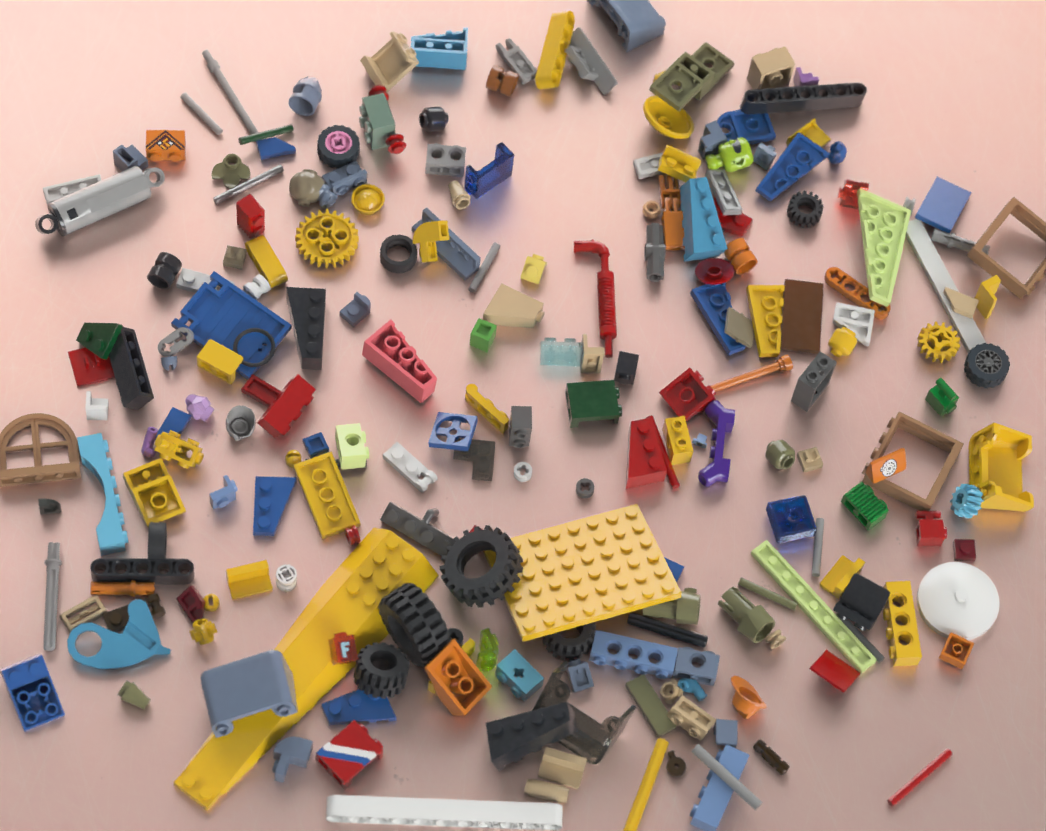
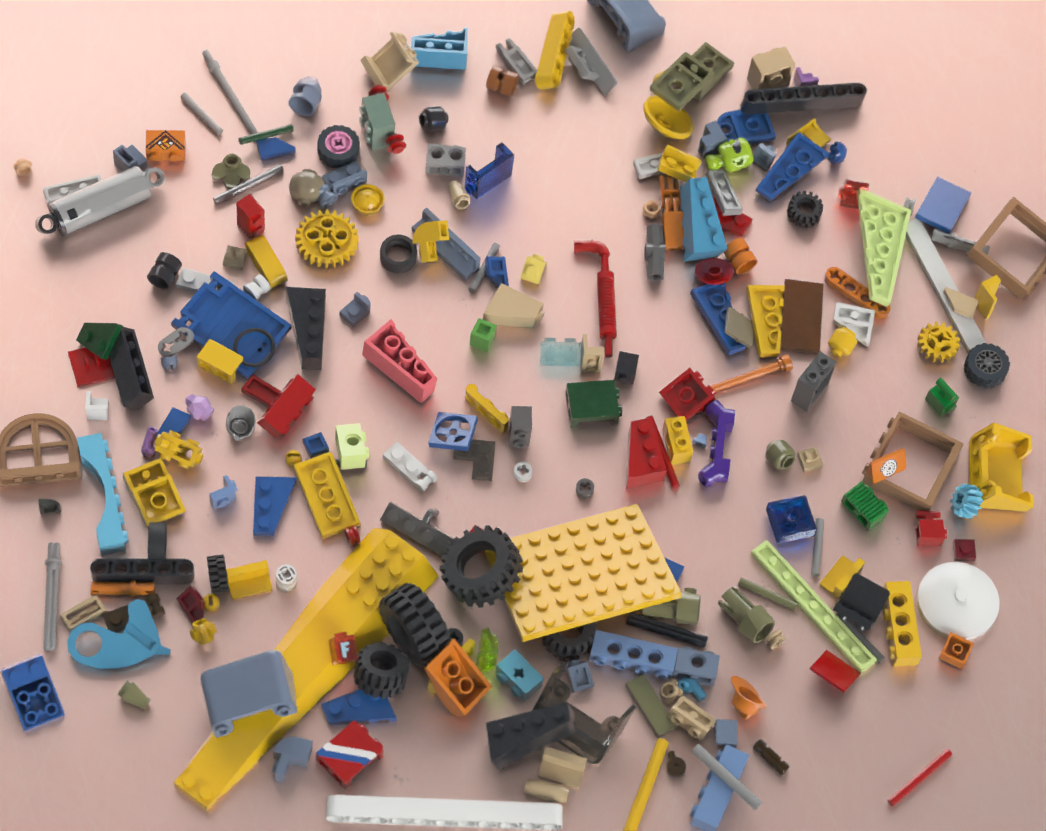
none -> light nougat plate [13,158,32,176]
none -> black tyre [207,554,229,594]
none -> blue tile [485,256,509,287]

